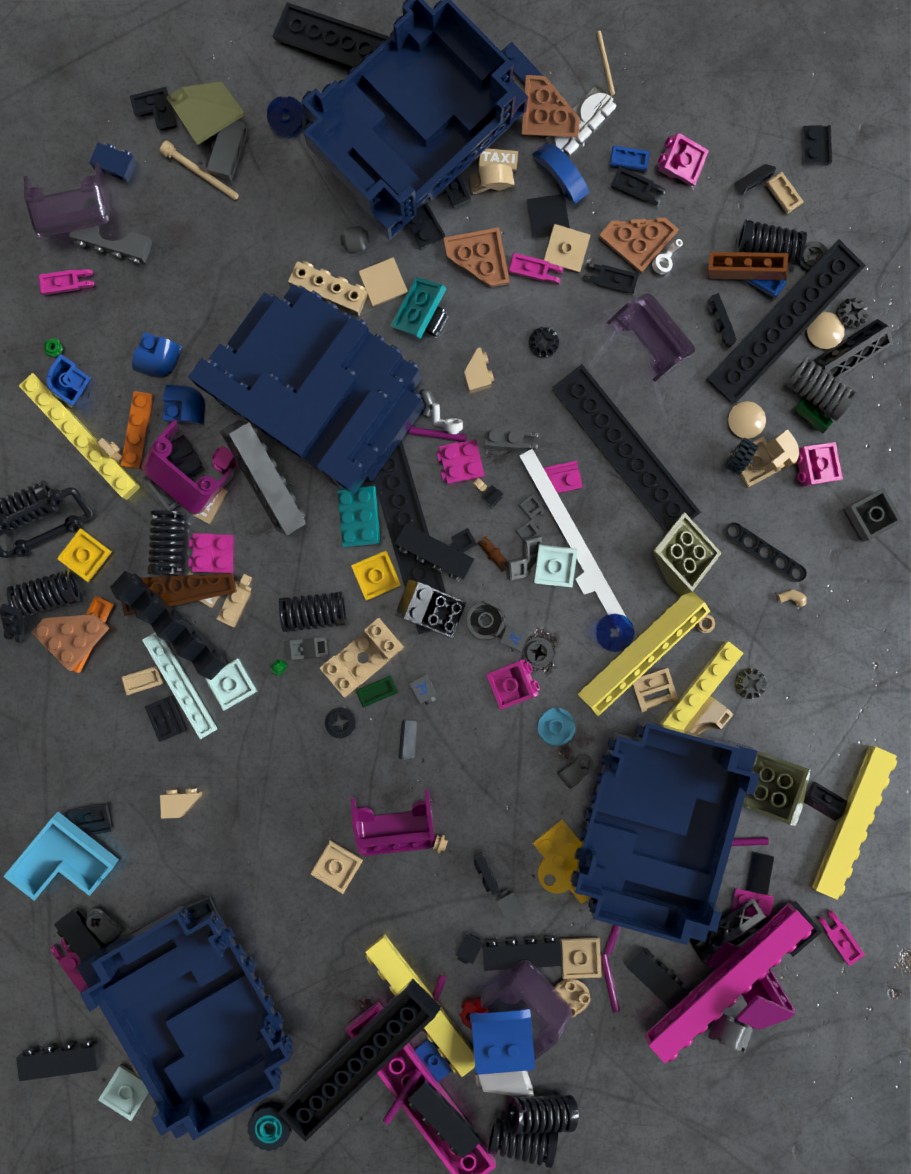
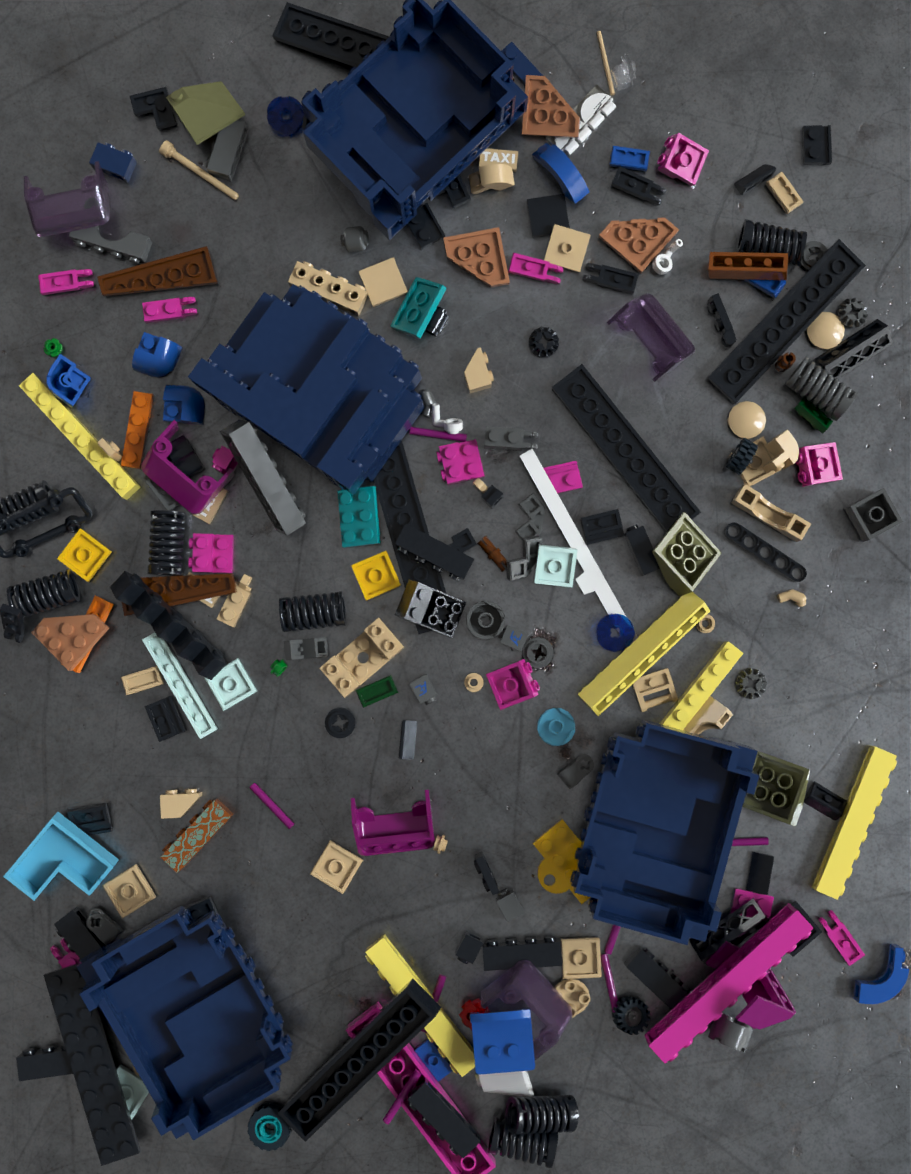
none -> black plate [43,963,141,1166]
none -> reddish brown wing [97,246,218,296]
none -> tan plate [102,864,156,918]
none -> dark pink hinge [142,297,197,323]
none -> dark orange brick [161,798,234,873]
none -> magenta bar [249,783,294,829]
none -> tan plate [464,673,483,692]
none -> black plate [581,509,625,545]
none -> clear plate [611,55,636,90]
none -> black wheel [612,996,650,1035]
none -> black brick [624,524,660,576]
none -> tan arch [731,484,811,542]
none -> reddish brown pin [775,352,796,372]
none -> blue arch [854,944,909,1004]

